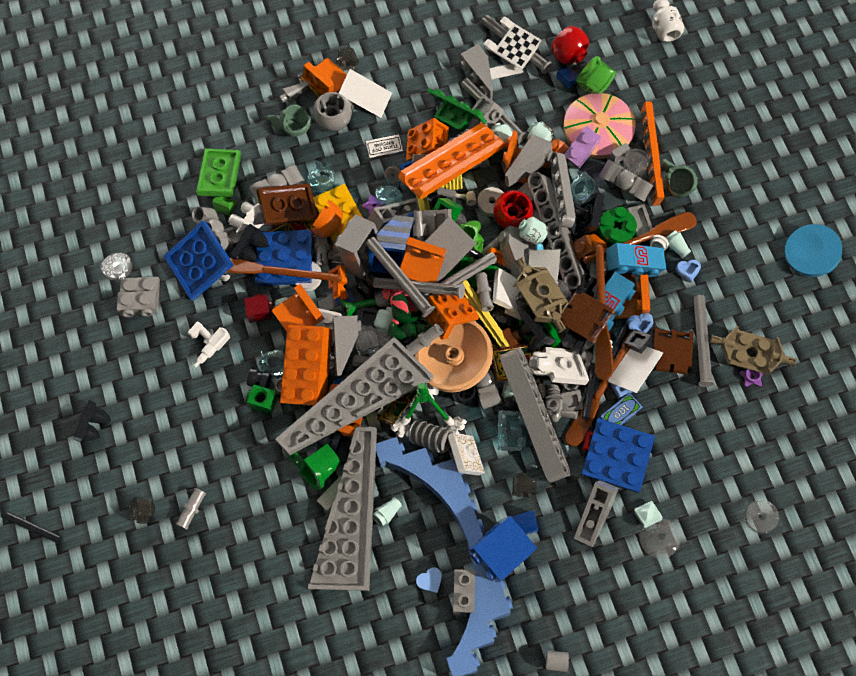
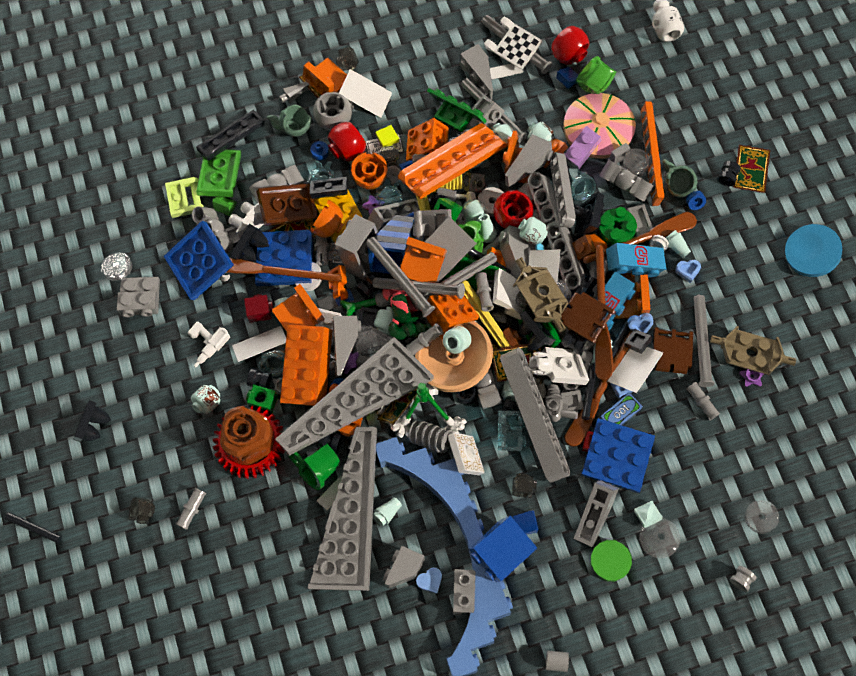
none -> yellowish green plate [165,177,204,218]
none -> light aqua head [191,385,220,414]
none -> black tile [196,110,265,161]
none -> dark orange piece [213,406,285,479]
none -> white sticker [232,326,286,362]
none -> blue tile [310,141,329,160]
none -> black plate [310,177,348,199]
none -> red wheel [328,122,366,162]
none -> medium lavender plate [344,352,359,374]
none -> orange cylinder [351,152,388,190]
none -> neon yellow tile [375,125,399,149]
none -> clear smoke plate [379,145,400,168]
none -> light grey slope [383,546,425,589]
none -> light aqua head [442,326,472,354]
none -> light aqua head [461,199,489,222]
none -> clear smoke plate [462,172,485,193]
none -> light aqua cone [479,214,497,243]
none -> bright green tile [590,540,632,582]
none -> blue tile [686,191,706,210]
none -> light grey pin [686,382,720,421]
none -> black wheel [717,161,741,187]
none -> light grey wheel [730,566,757,592]
none -> sticker [733,145,770,193]

